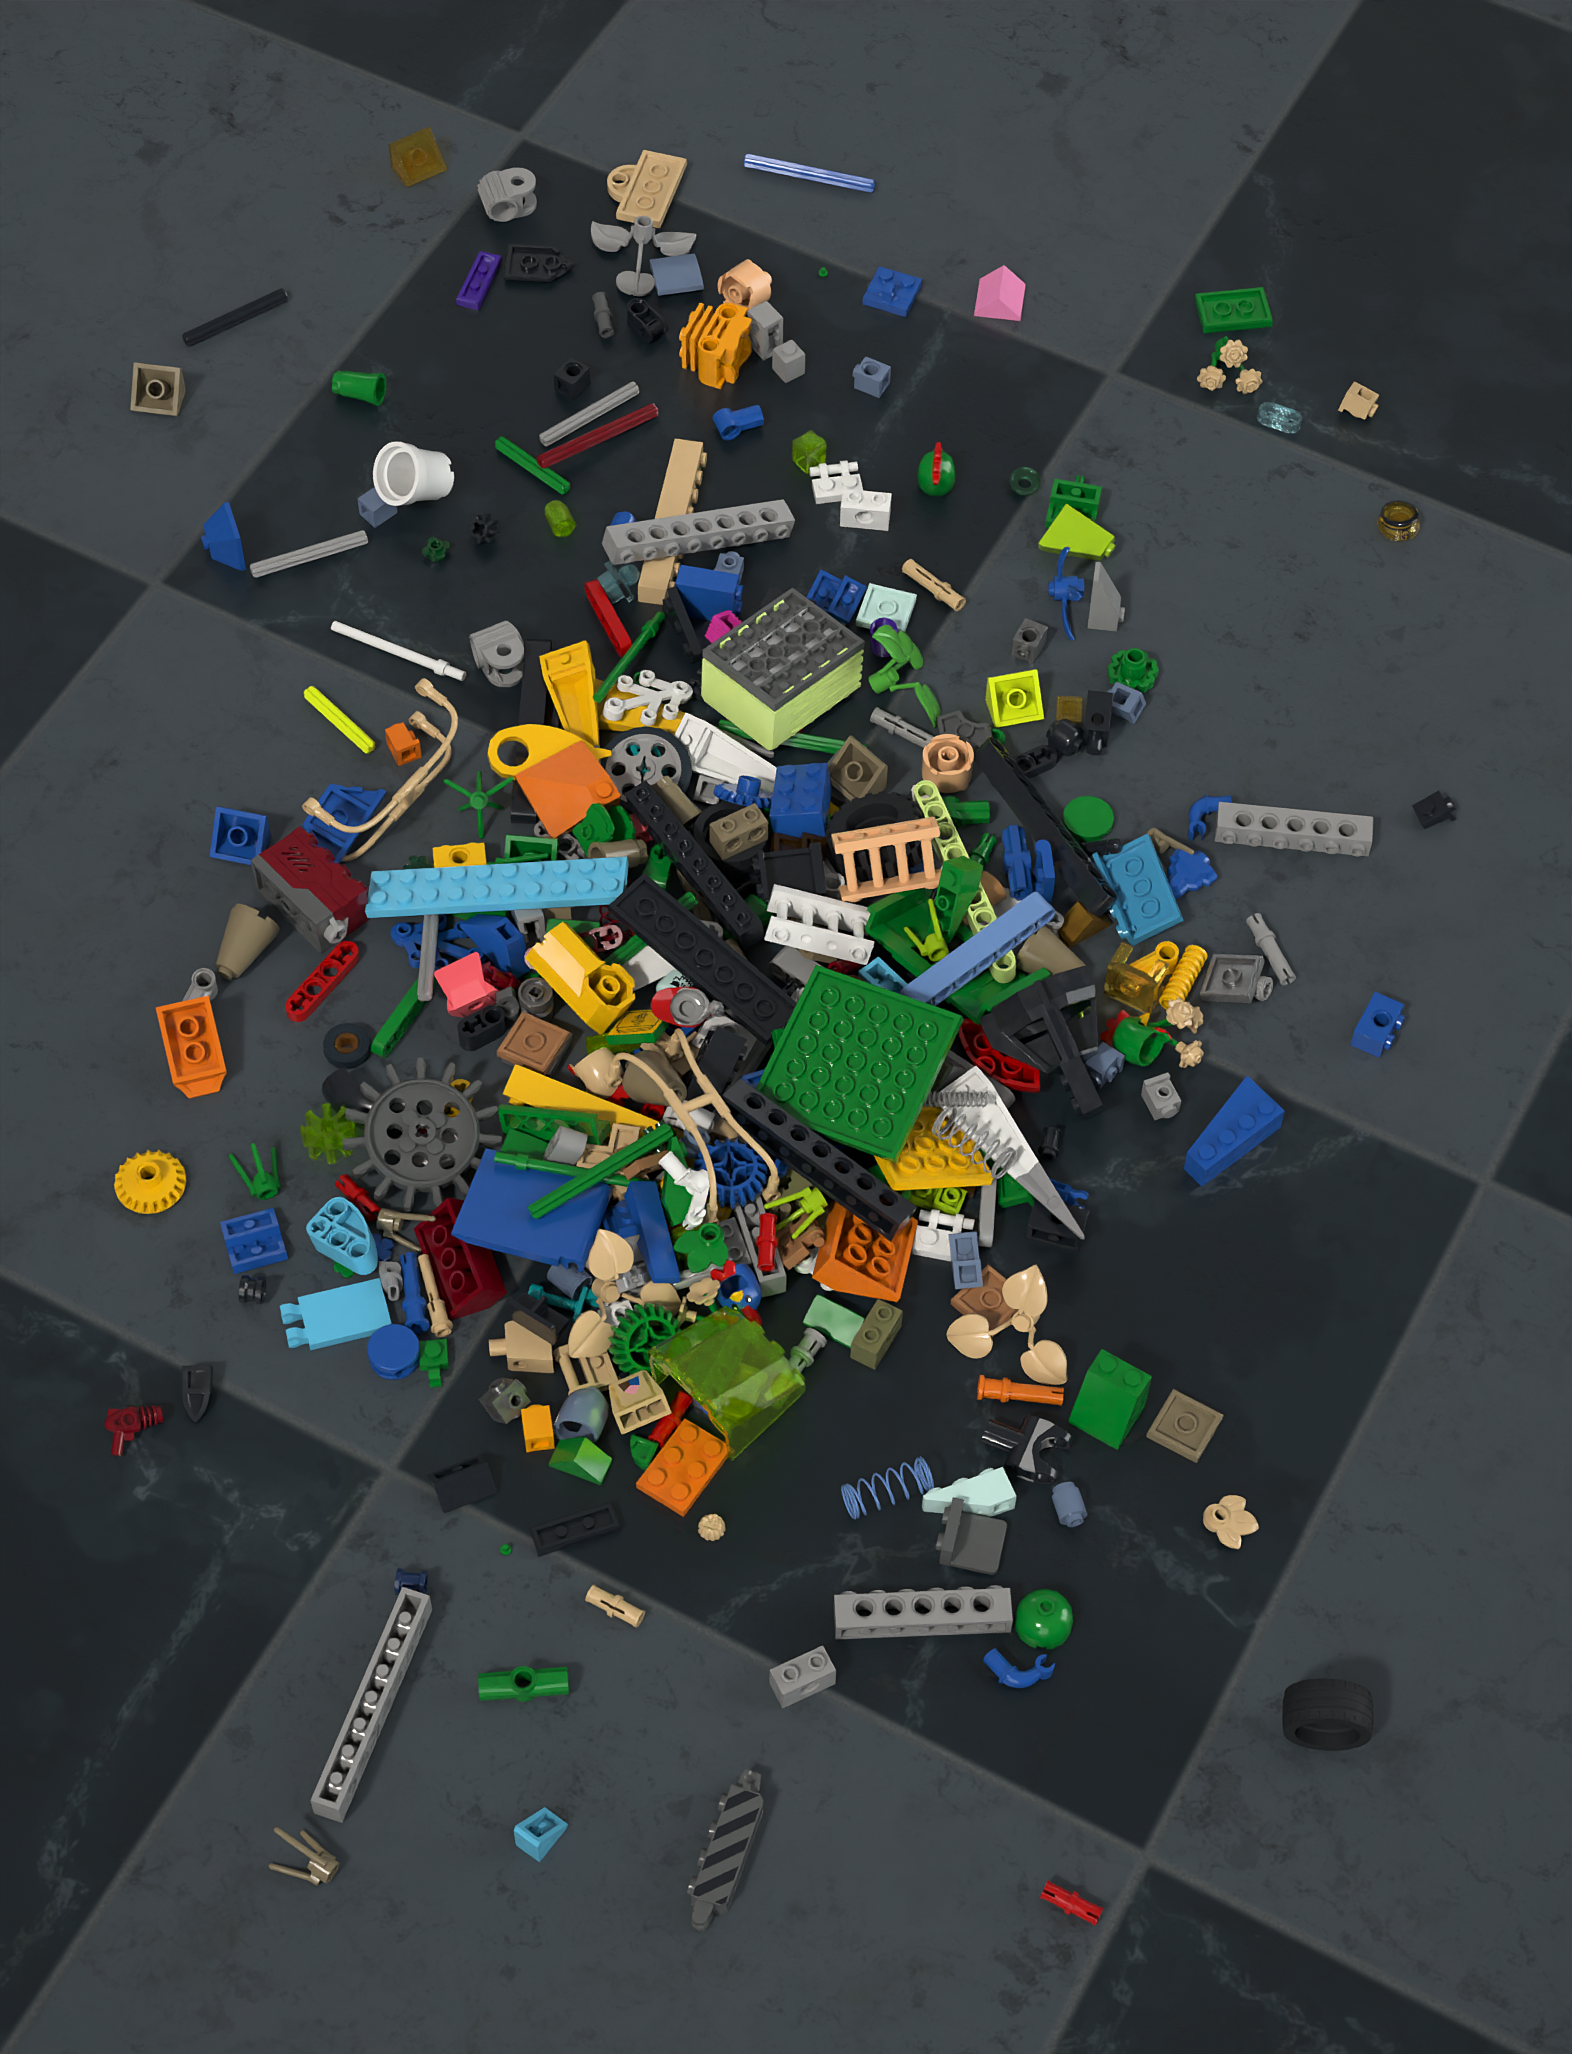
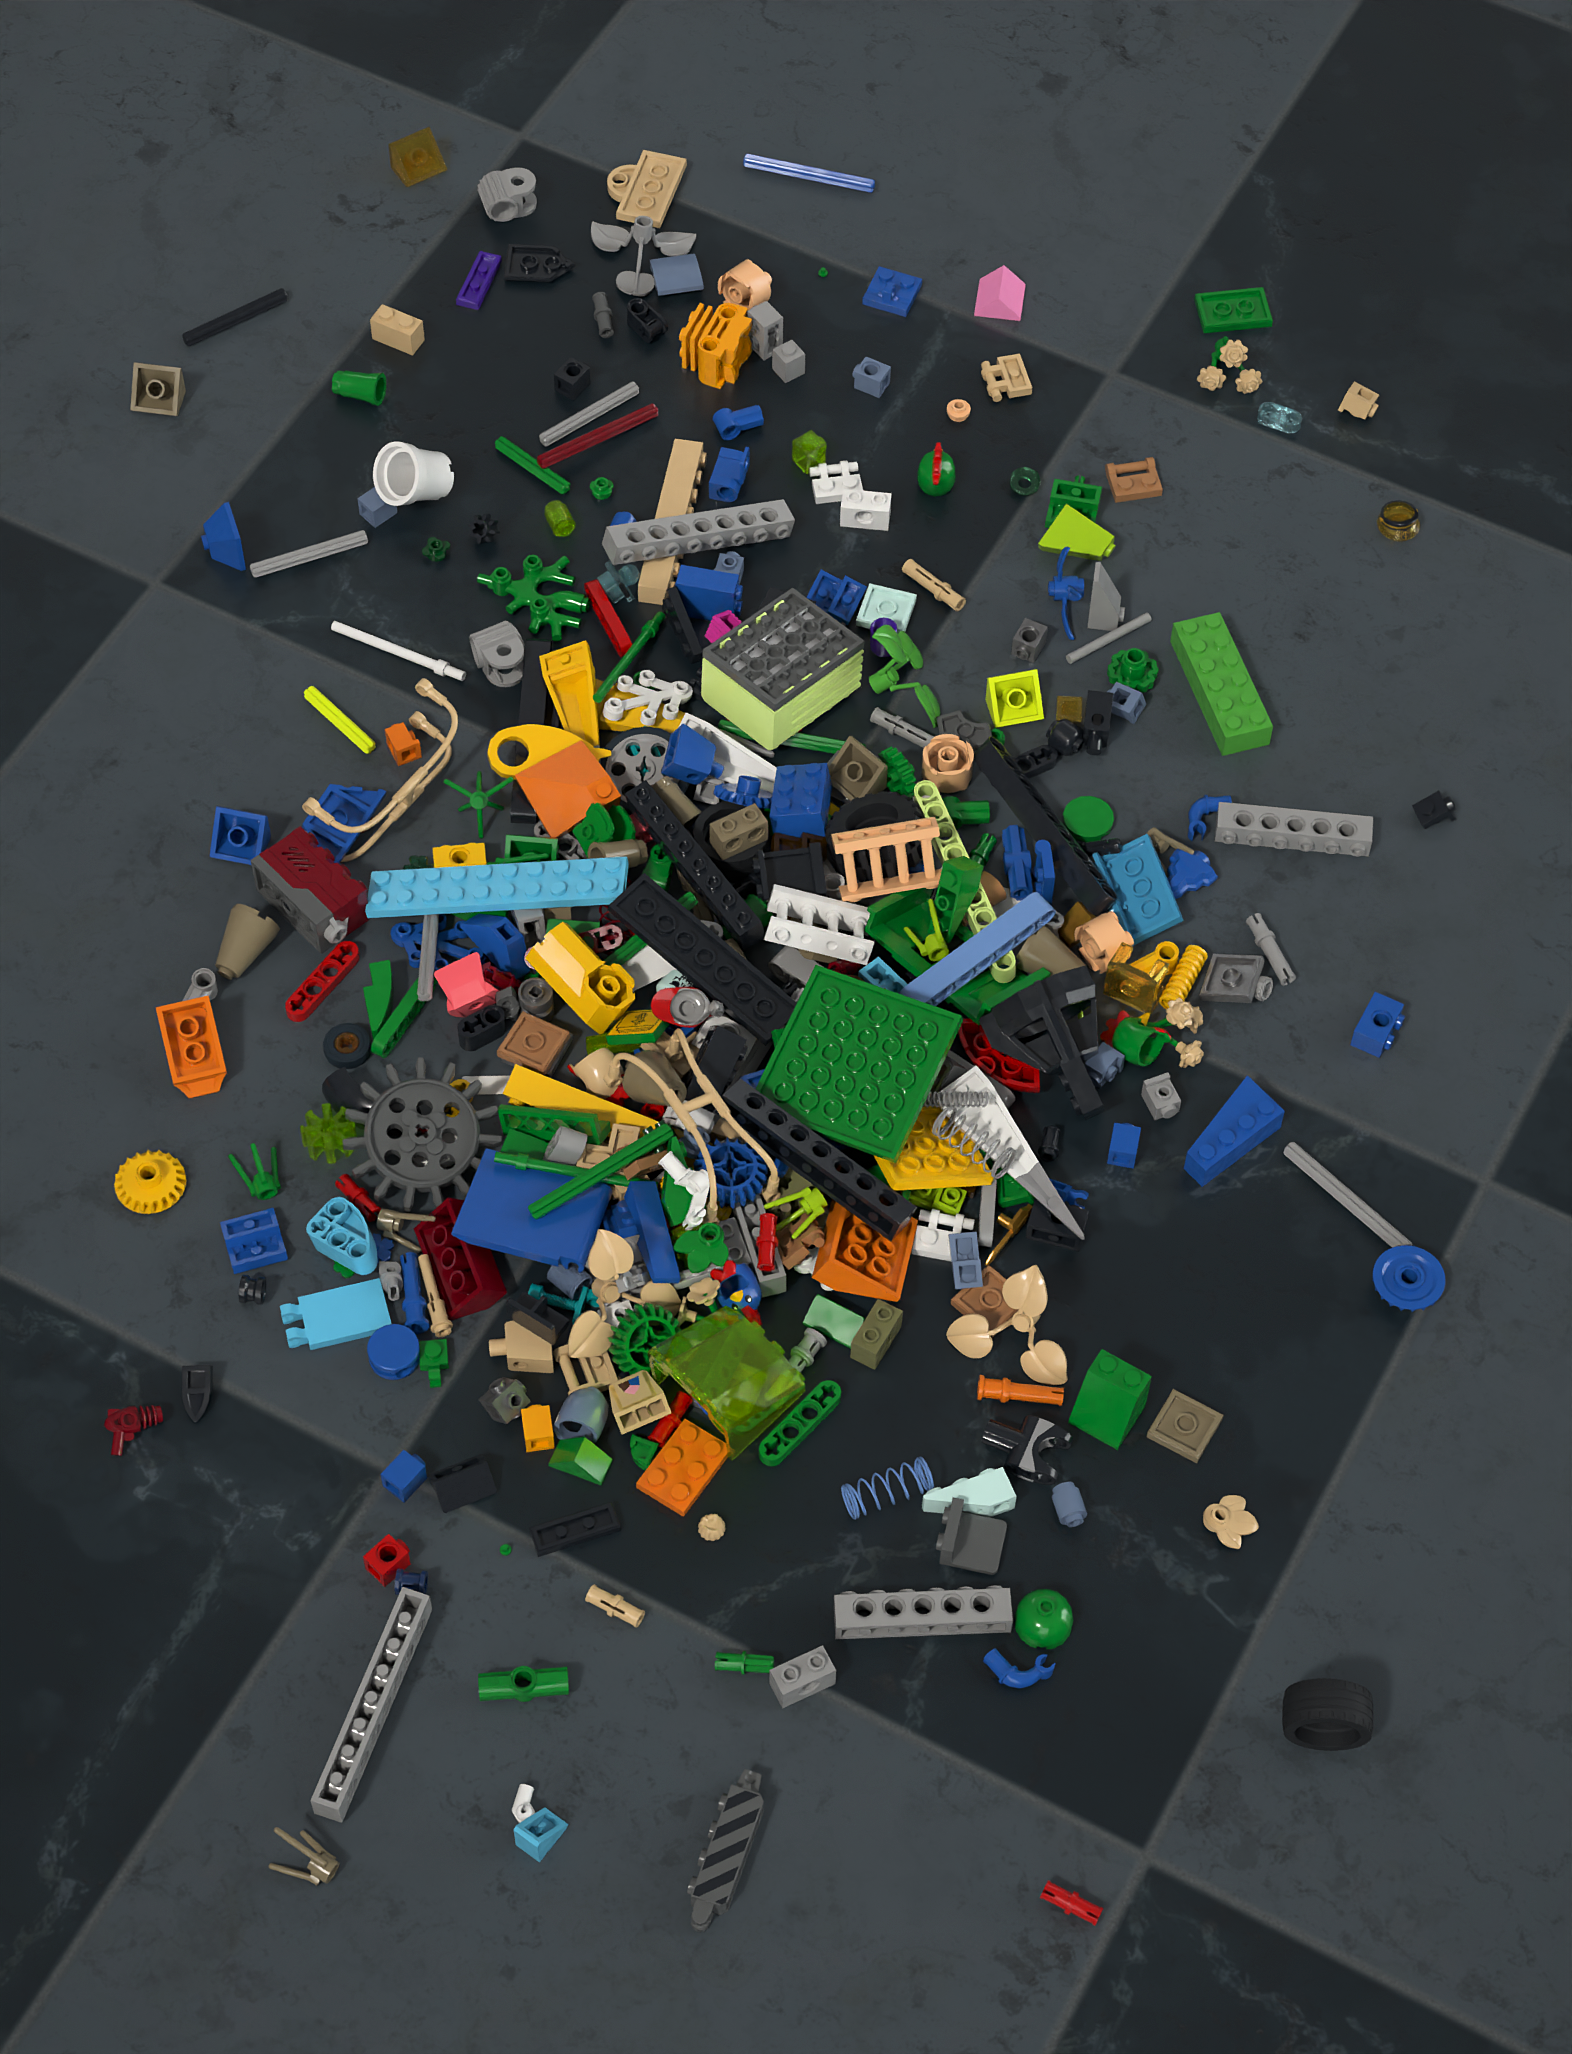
none -> green slope [363,960,394,1040]
none -> red brick [363,1534,411,1587]
none -> tan brick [370,304,425,356]
none -> blue brick [381,1450,427,1503]
none -> white sticker [462,1075,510,1095]
none -> green plant [477,555,590,641]
none -> white arm [512,1784,535,1823]
none -> green plate [590,477,614,500]
none -> blue torso [661,724,724,785]
none -> blue piece [709,447,750,502]
none -> green axle [715,1651,775,1675]
none -> green beam [759,1380,841,1467]
none -> green gear [878,746,916,798]
none -> light nougat plate [947,399,971,422]
none -> tan plate [981,354,1032,402]
none -> pearl gold piece [984,1204,1033,1266]
none -> light grey bar [1066,612,1151,664]
none -> light nougat brick [1074,911,1134,974]
none -> medium nougat plate [1105,457,1163,503]
none -> blue brick [1107,1123,1141,1169]
none -> bright green brick [1170,612,1273,756]
none -> light grey axle [1283,1142,1412,1248]
none -> blue gear [1372,1245,1445,1312]

